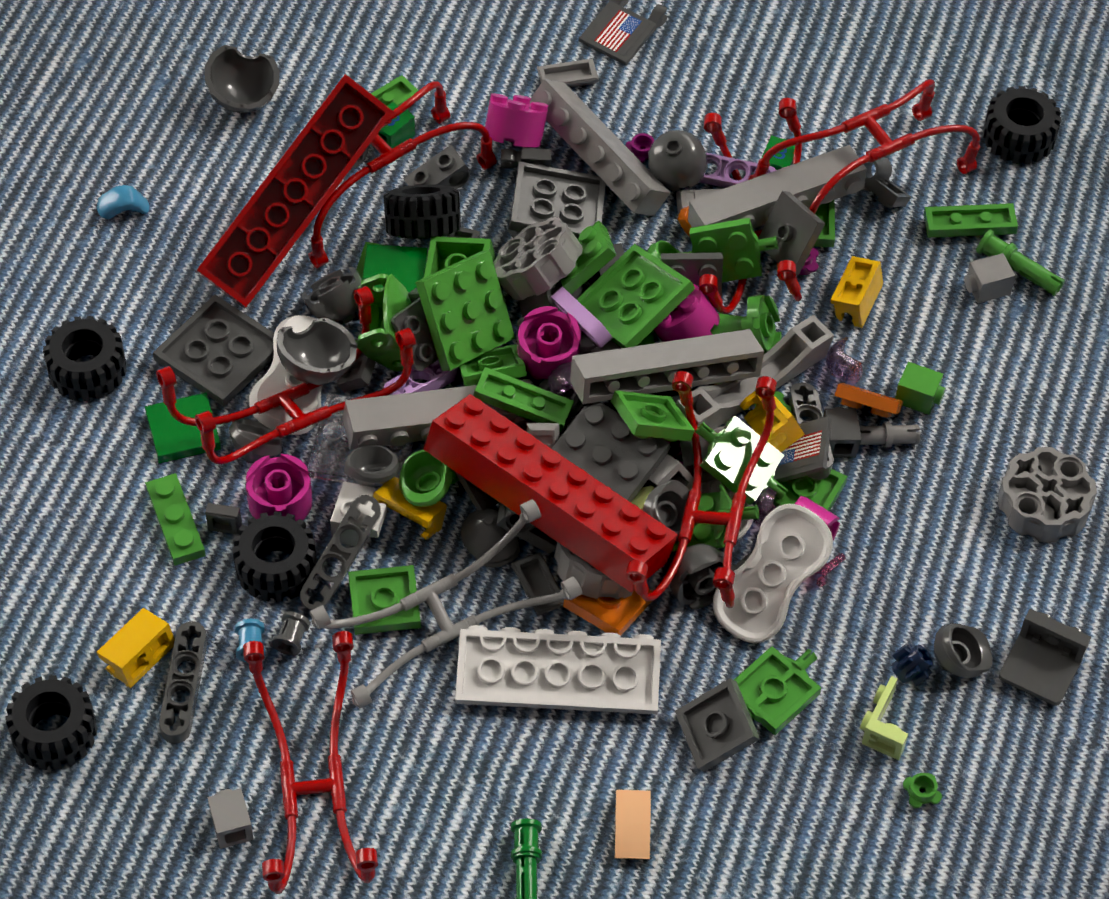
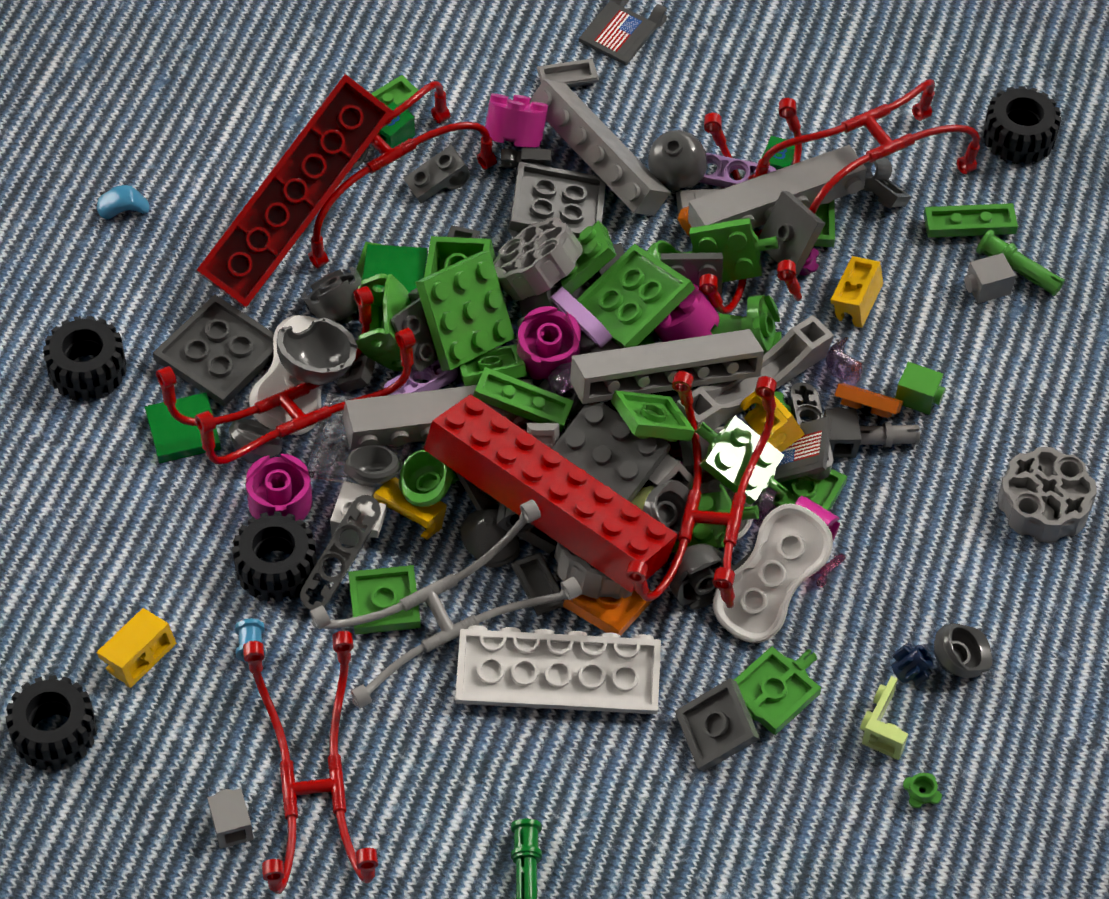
bright green plate [145,473,206,566] -> none
dark grey beam [159,621,207,744] -> none
dark grey cylinder [205,45,280,113] -> none
dark grey tile [205,503,242,535] -> none
dark grey bush [272,611,311,656] -> none
black tyre [384,185,461,239] -> none
light nougat slope [615,790,651,860] -> none
magenta plate [625,133,654,163] -> none
dark grey bracket [999,609,1091,706] -> none

